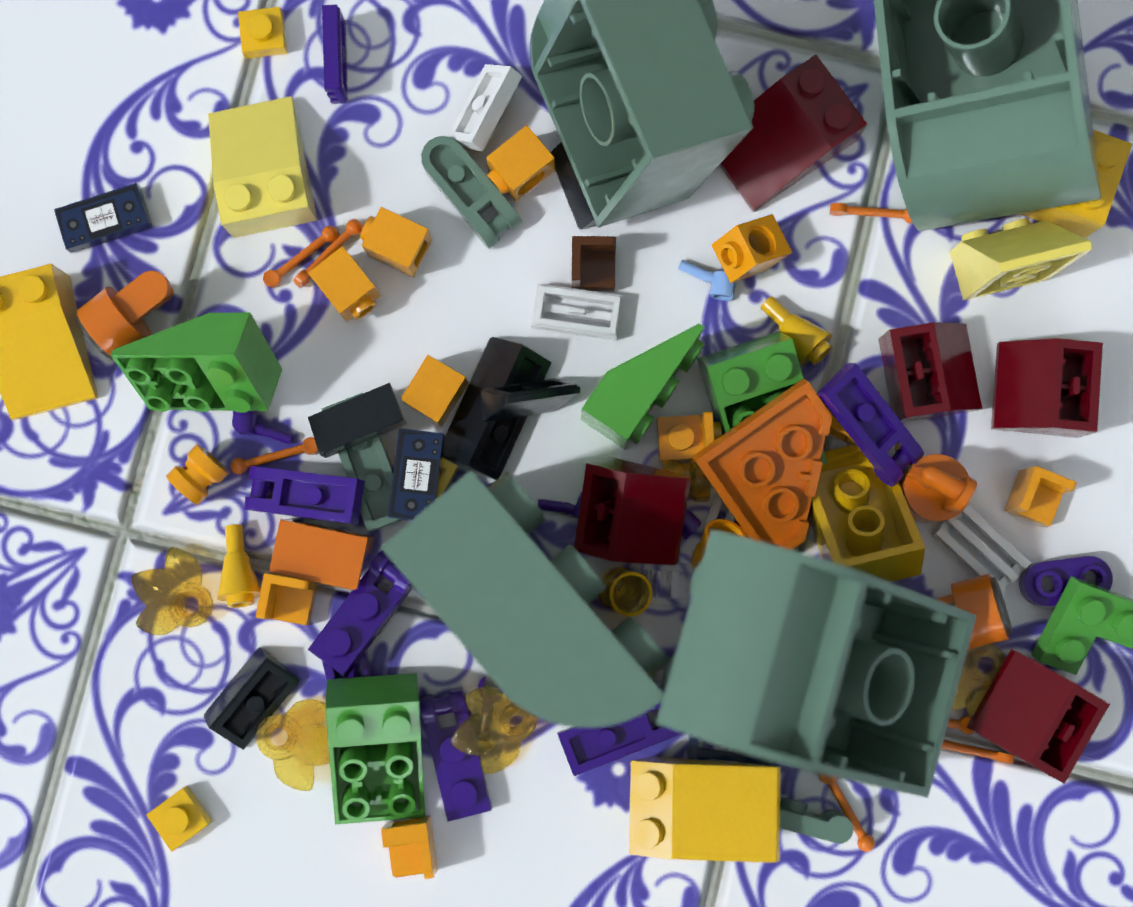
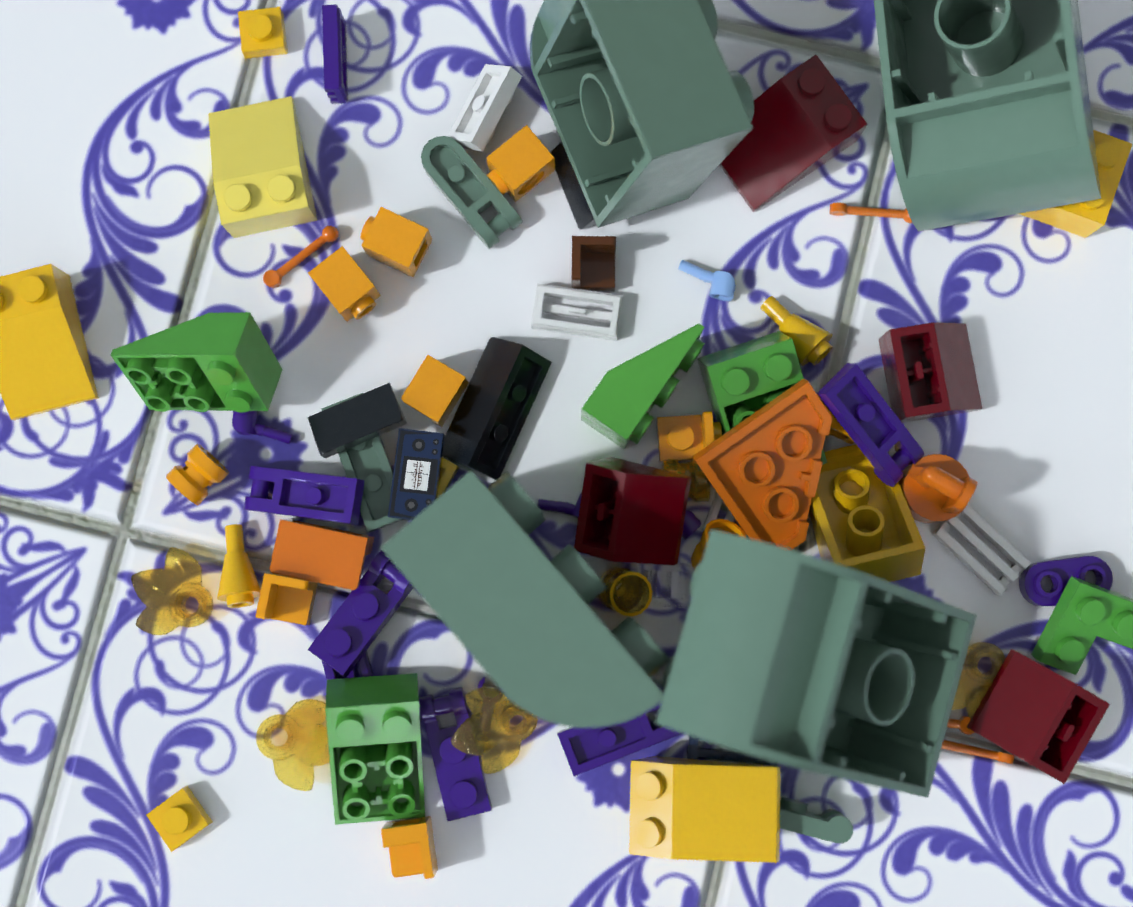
tile [54,183,153,253] -> none
orange piece [76,271,174,361] -> none
black slope [204,647,300,750] -> none
orange hinge [230,437,319,475] -> none
orange hinge [293,219,363,288] -> none
black slope [481,378,580,422] -> none
light orange brick [711,214,792,283] -> none
orange hinge [818,773,875,852] -> none
orange piece [935,573,1013,650] -> none
light yellow slope [950,218,1093,301] -> none
dark red slope [991,338,1103,438] -> none
light orange panel [1004,466,1077,527] -> none

